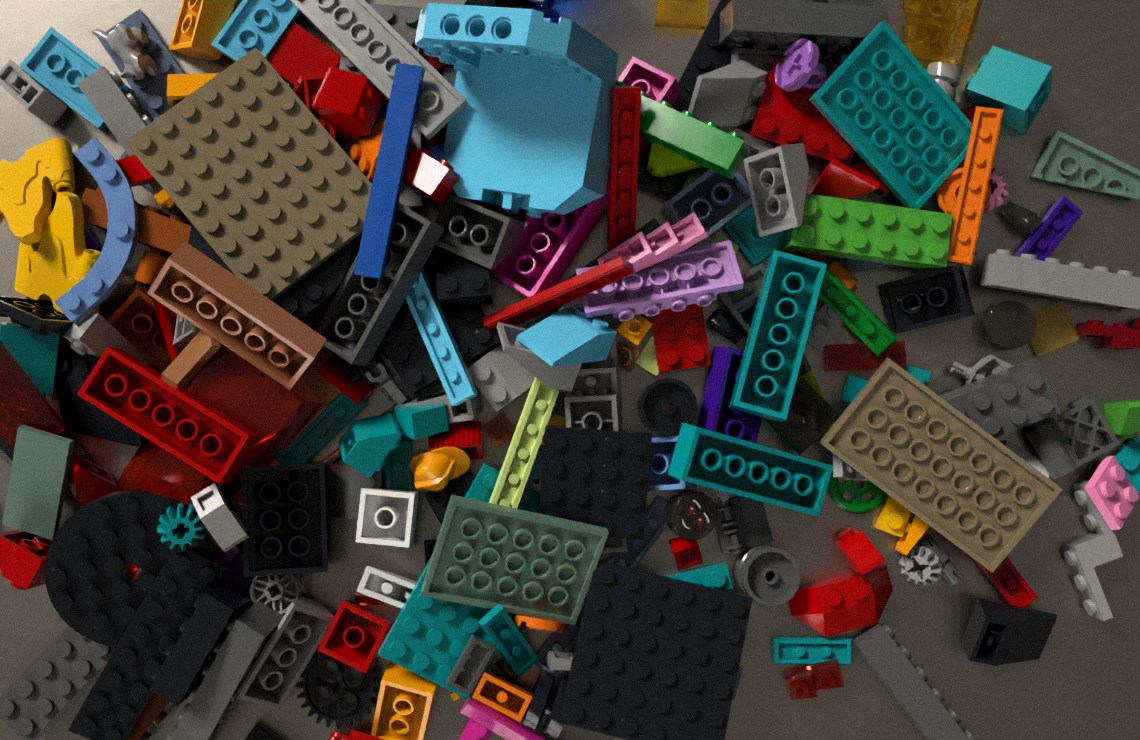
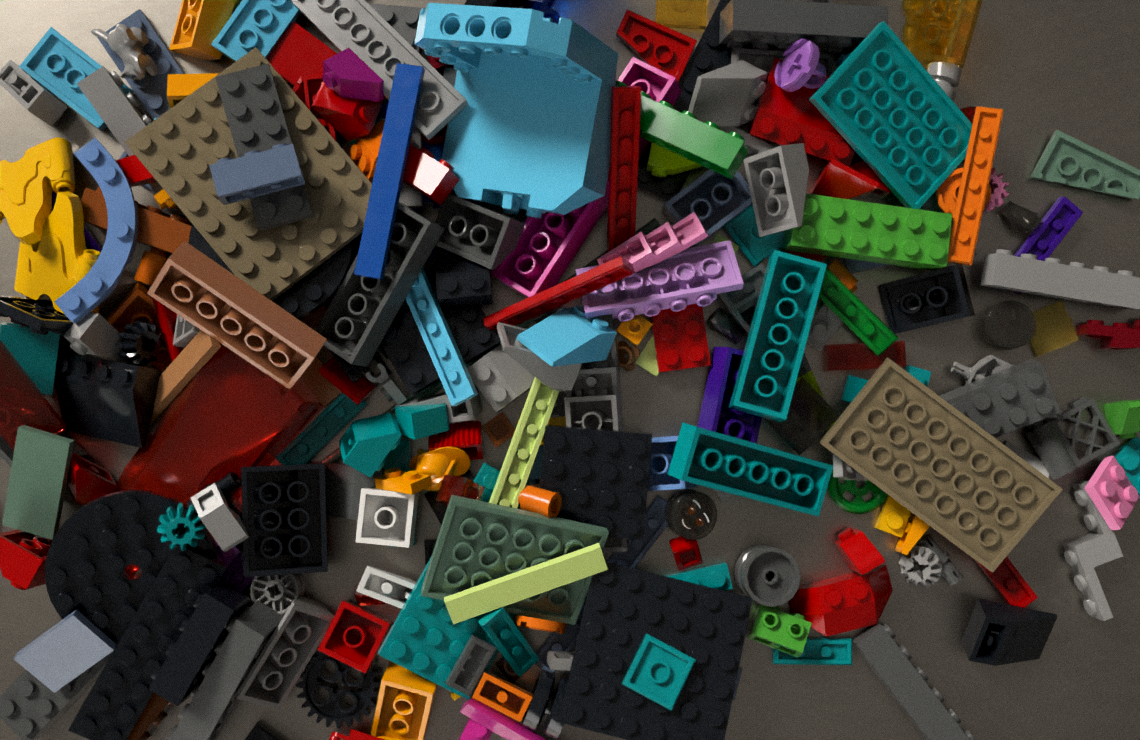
red brick [77,346,259,484] -> none
black wheel [637,378,698,436] -> none
dark grey hinge [709,496,774,555] -> none
clear red slope [785,659,844,700] -> none
teal slope [965,46,1052,135] -> none
none -> sand blue tile [13,609,117,693]
none -> black gear [115,320,165,366]
none -> sand blue brick [209,143,306,205]
none -> dark grey plate [215,63,314,231]
none -> magenta slope [322,48,384,102]
none -> light orange plate [374,468,432,495]
none -> clear red brick [436,475,484,506]
none -> yellowish green tile [444,543,608,624]
none -> orange brick [518,485,562,518]
none -> red wing [616,10,697,82]
none -> teal tile [621,634,696,711]
none -> bright green brick [748,604,812,658]

